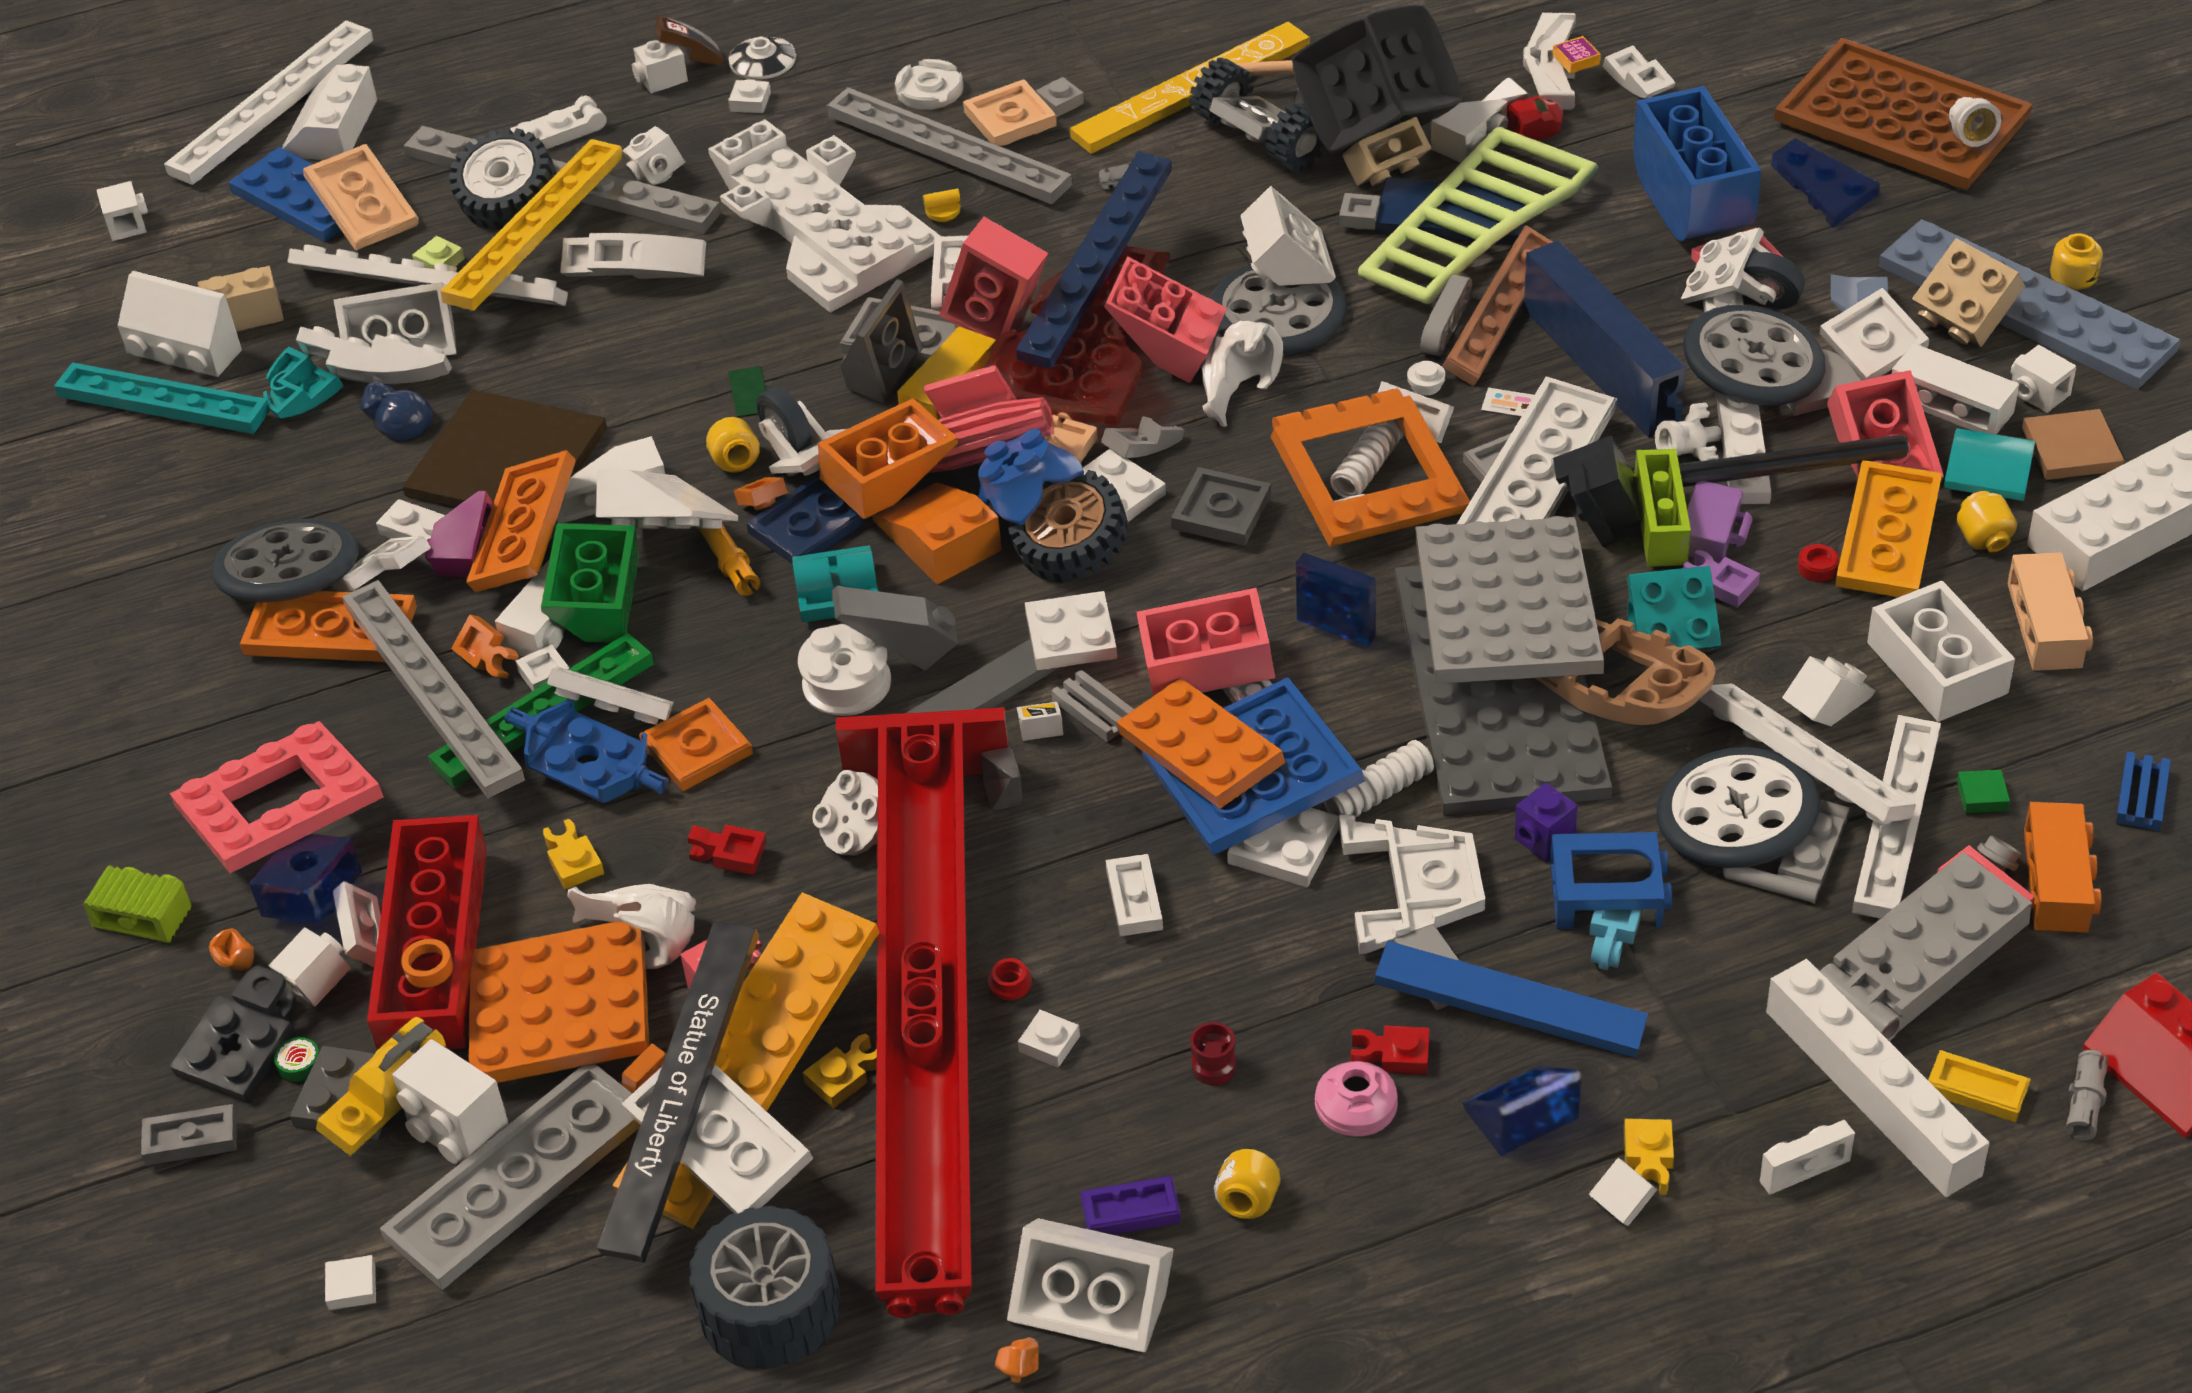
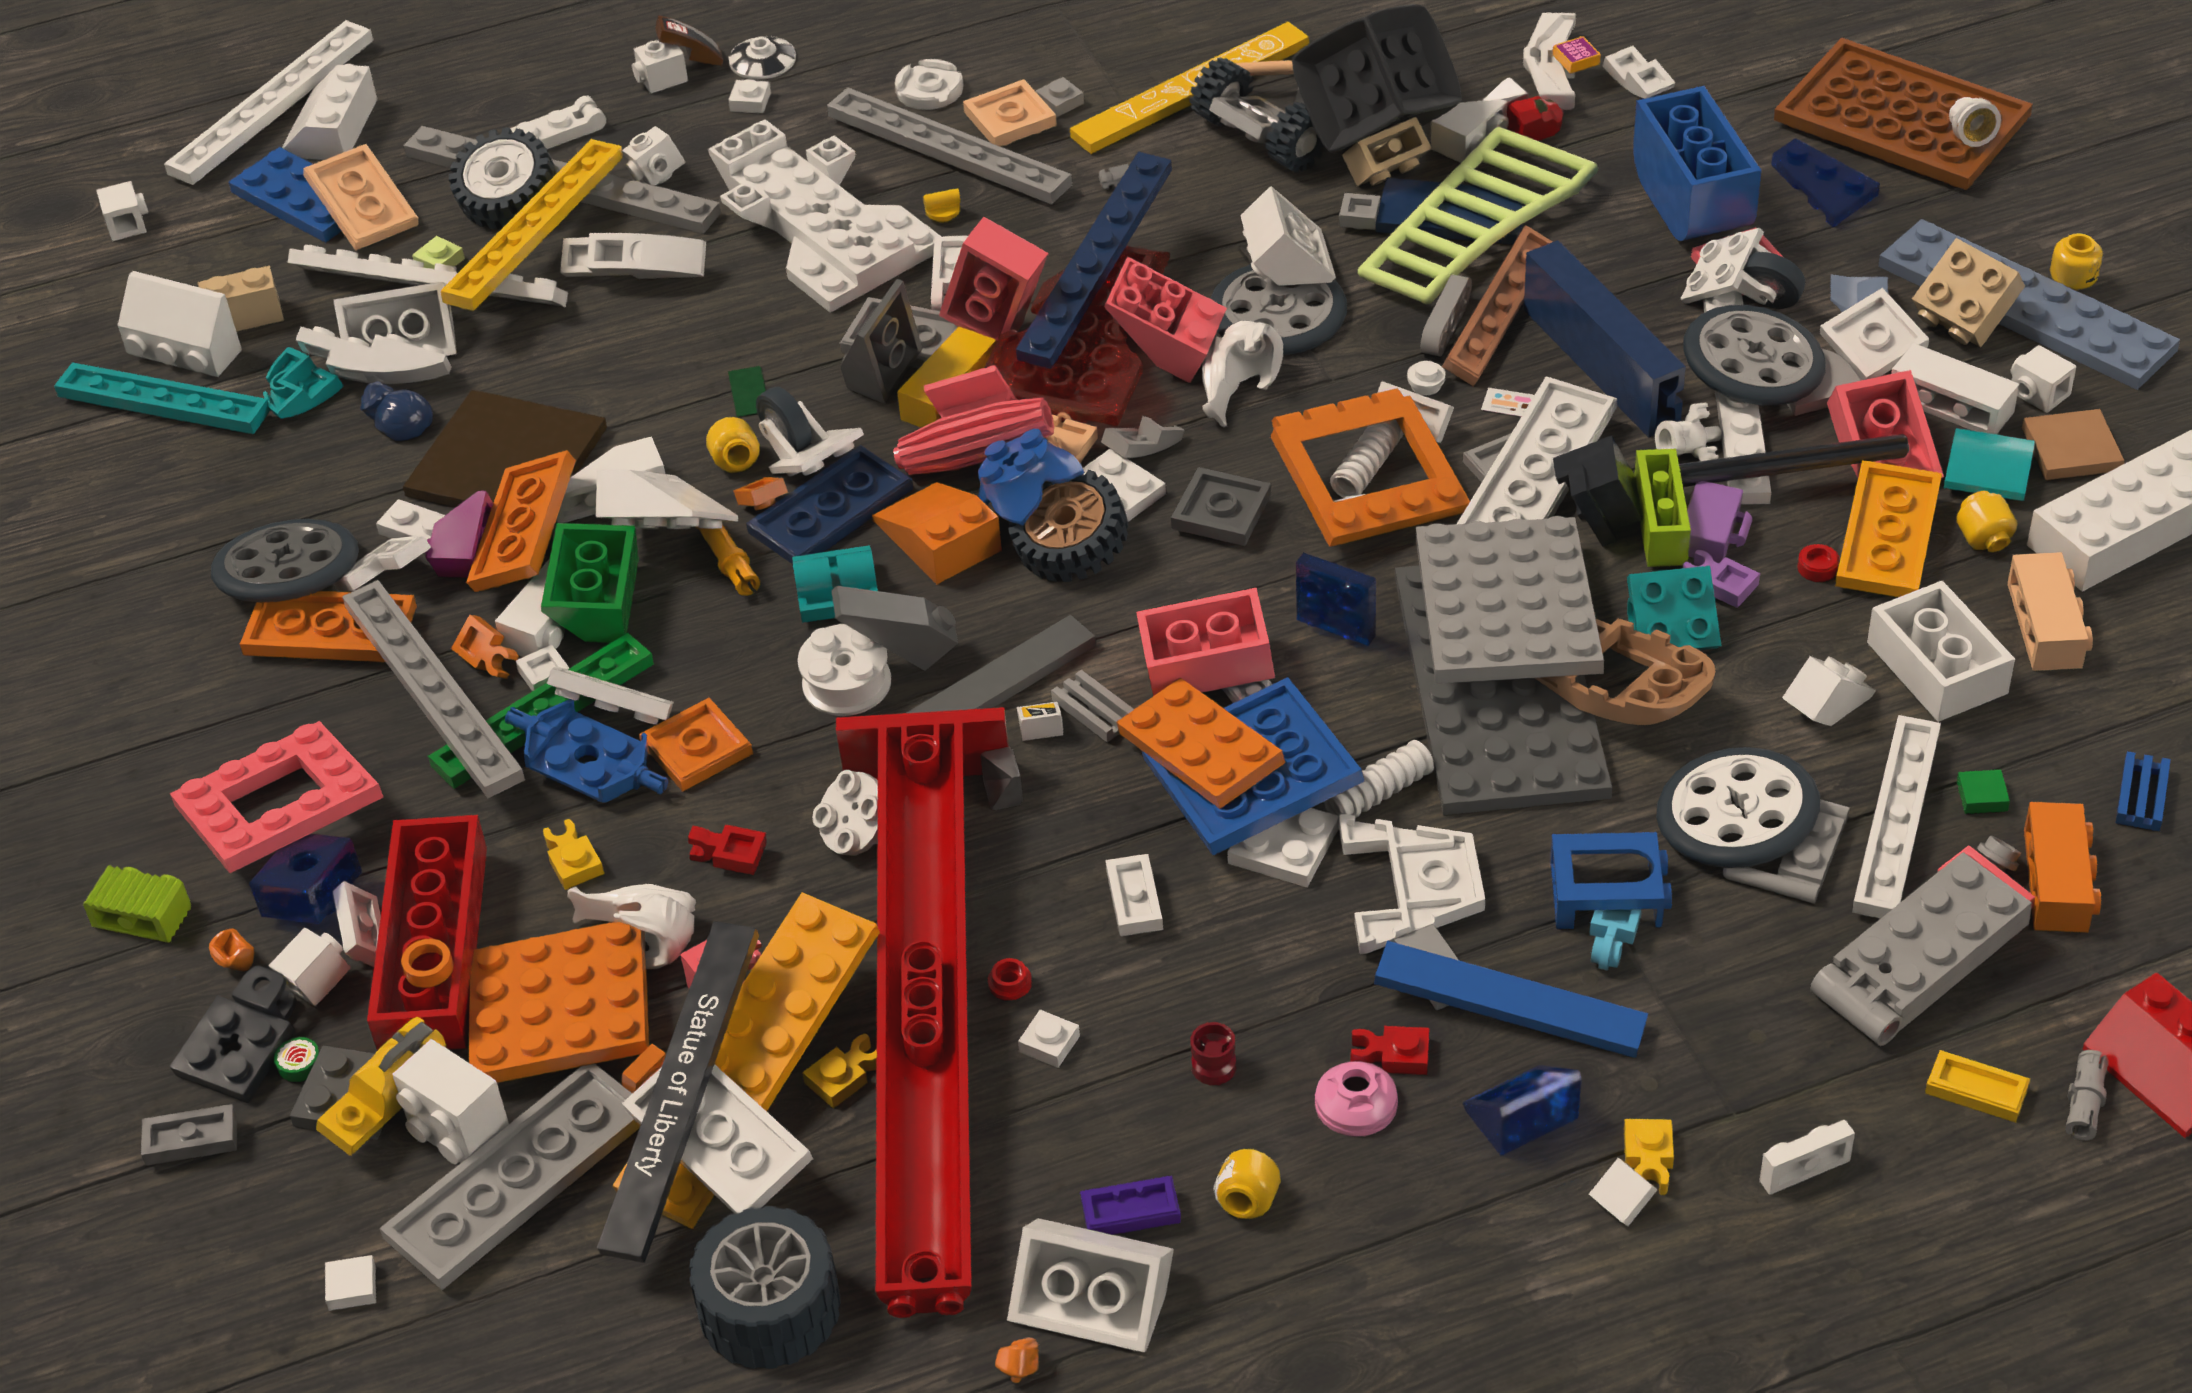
orange slope [818,398,958,519] -> none
white plate [1025,591,1117,670] -> none
dark purple brick [1515,783,1578,862] -> none
white plate [1700,684,1917,824] -> none
white brick [1766,959,1990,1197] -> none

